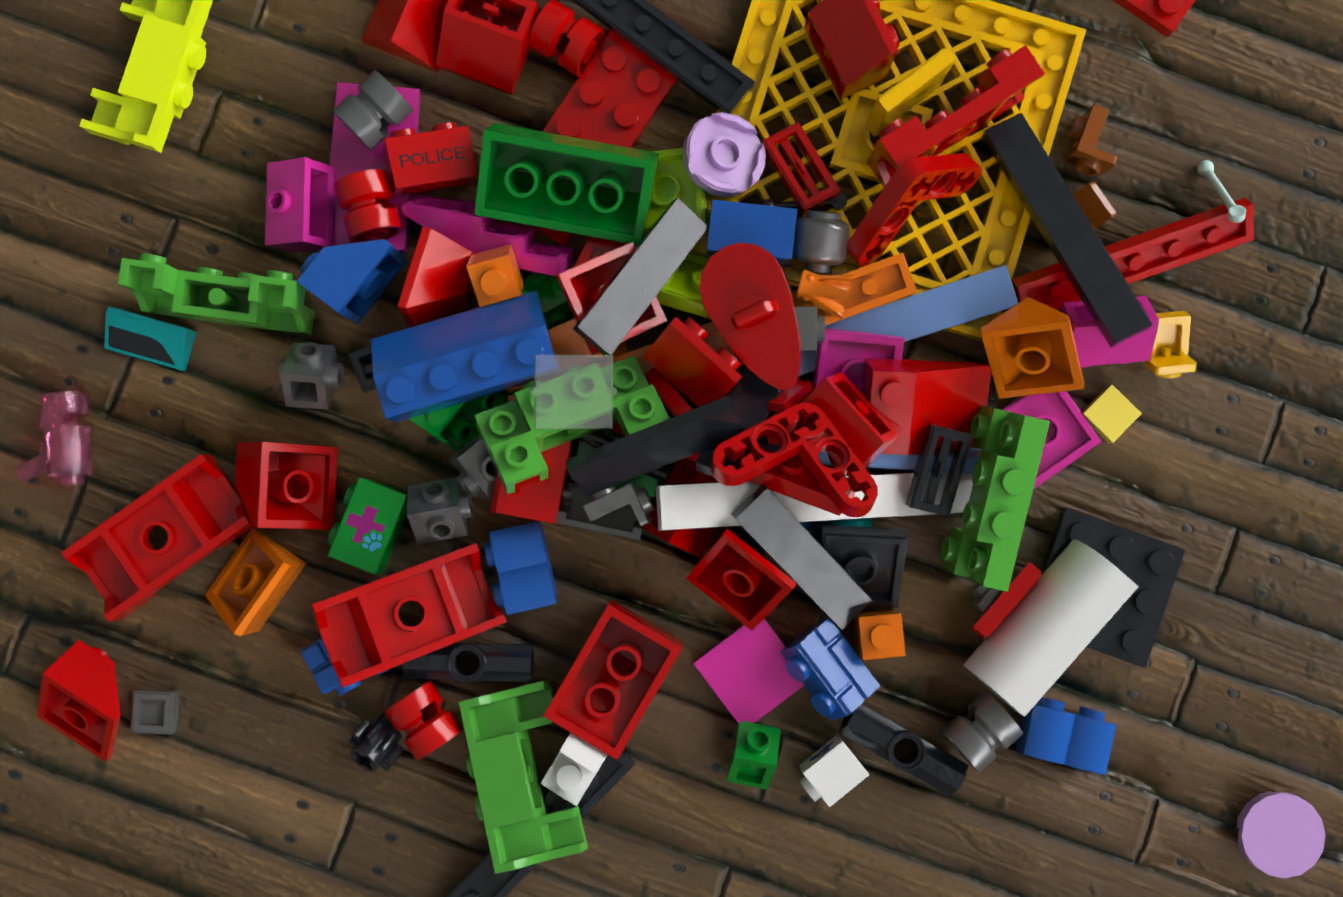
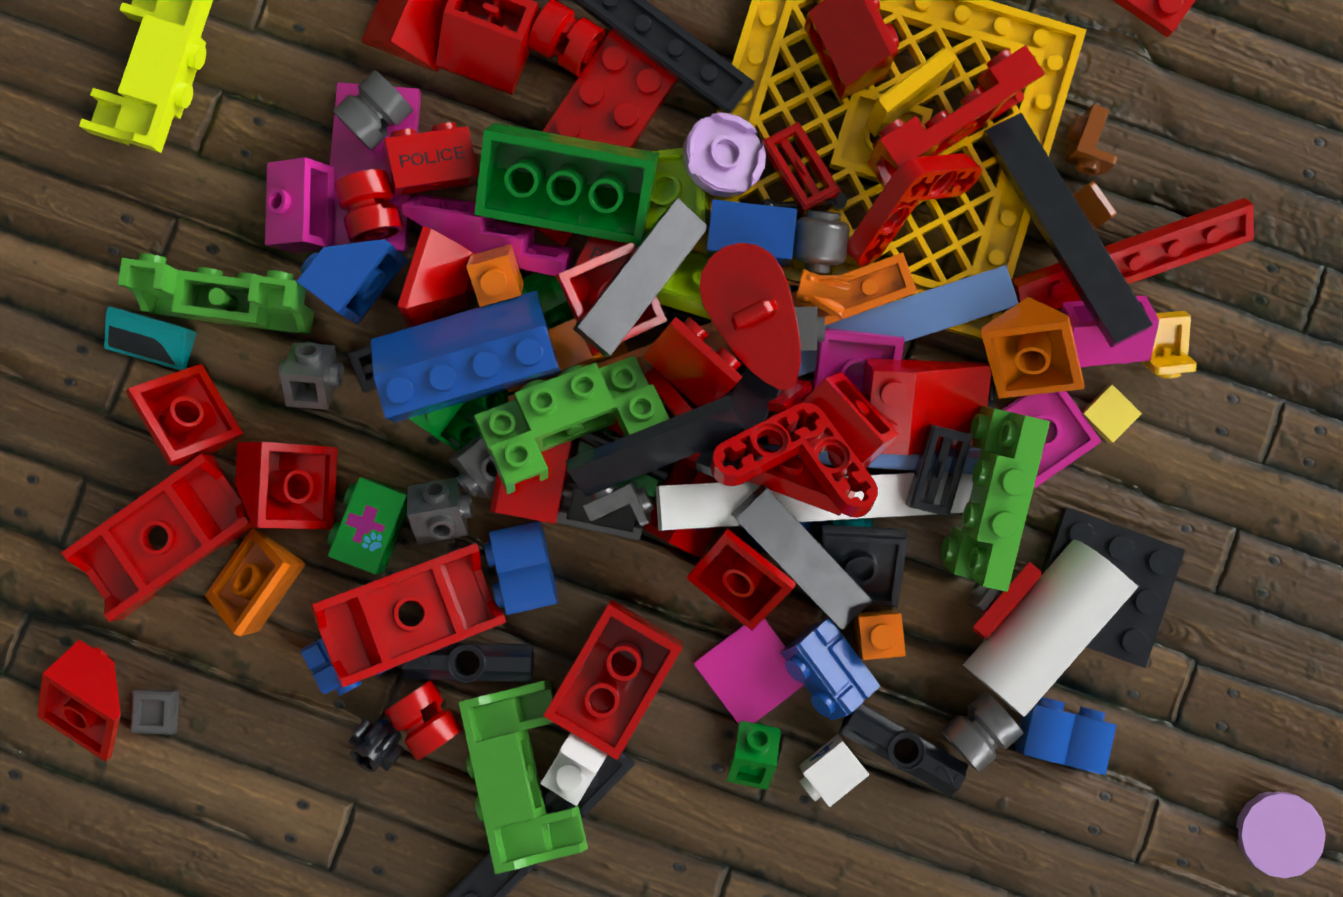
clear pink piece [15,391,93,486] -> none
clear piece [530,354,617,429] -> none
light aqua hinge [1197,160,1246,223] -> none
none -> red slope [126,364,243,466]

